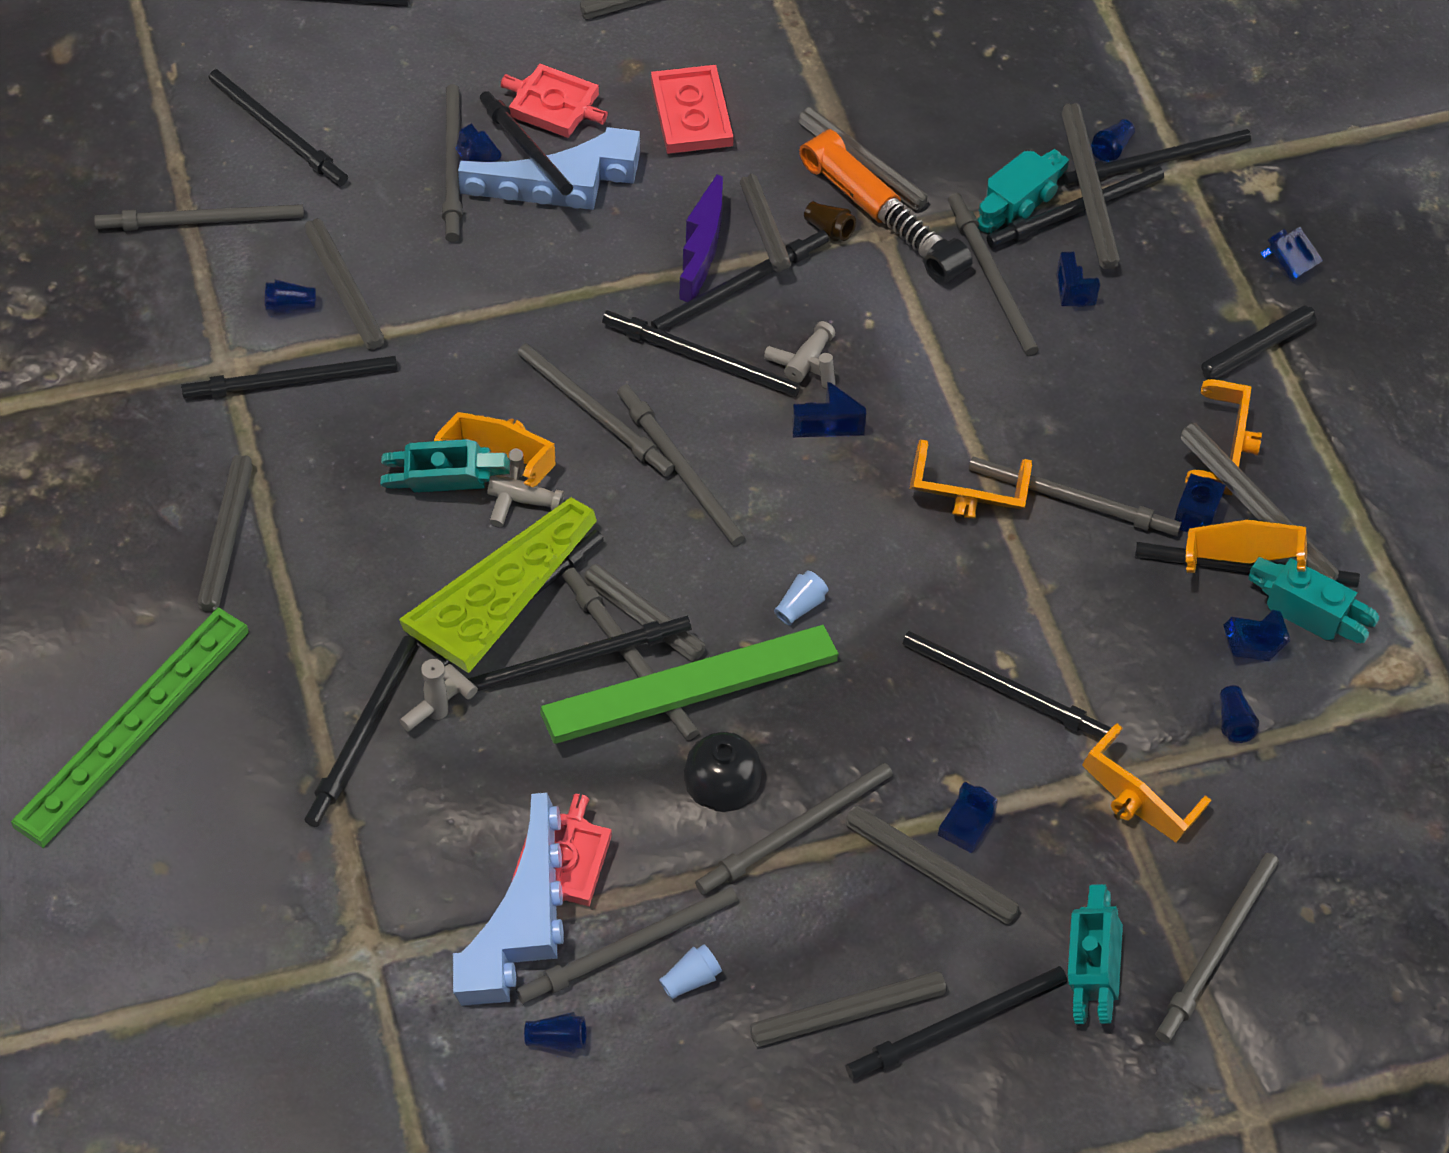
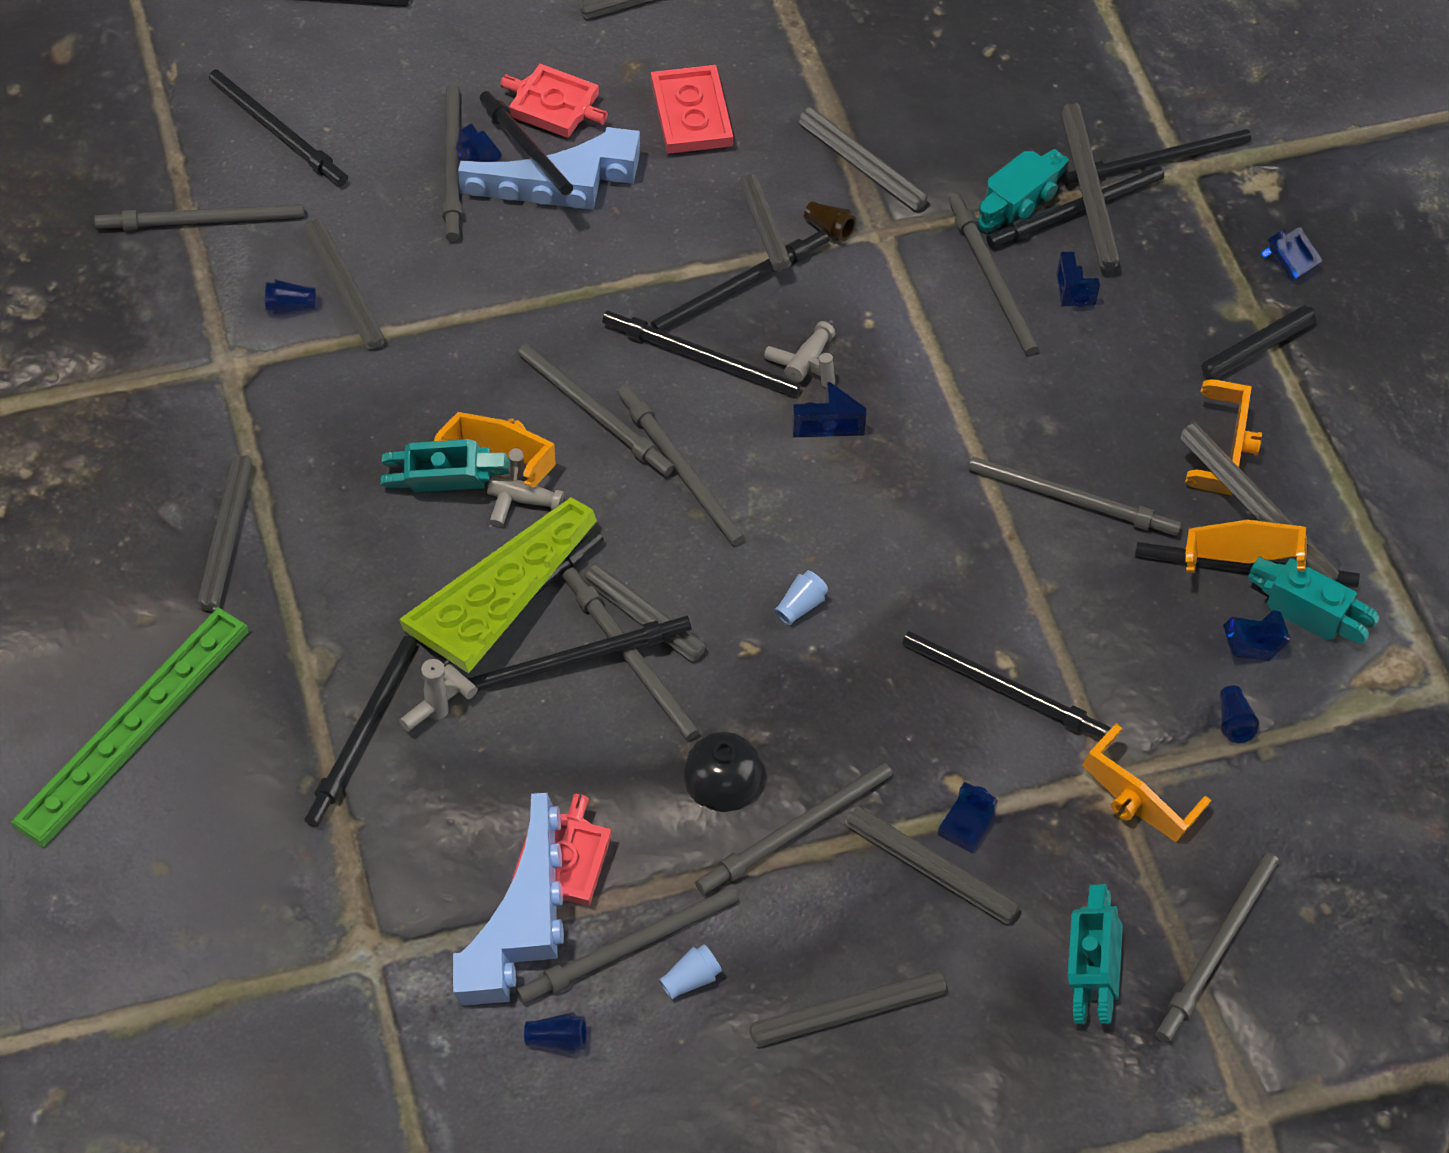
black bar [181,356,397,398] -> none
bright green tile [540,625,839,744] -> none
dark purple slope [679,174,723,302] -> none
piece [799,129,973,285] -> none
black bar [845,966,1067,1080] -> none
light orange piece [910,440,1032,518] -> none
clear blue cone [1091,119,1135,162] -> none
clear blue brick [1174,473,1226,532] -> none

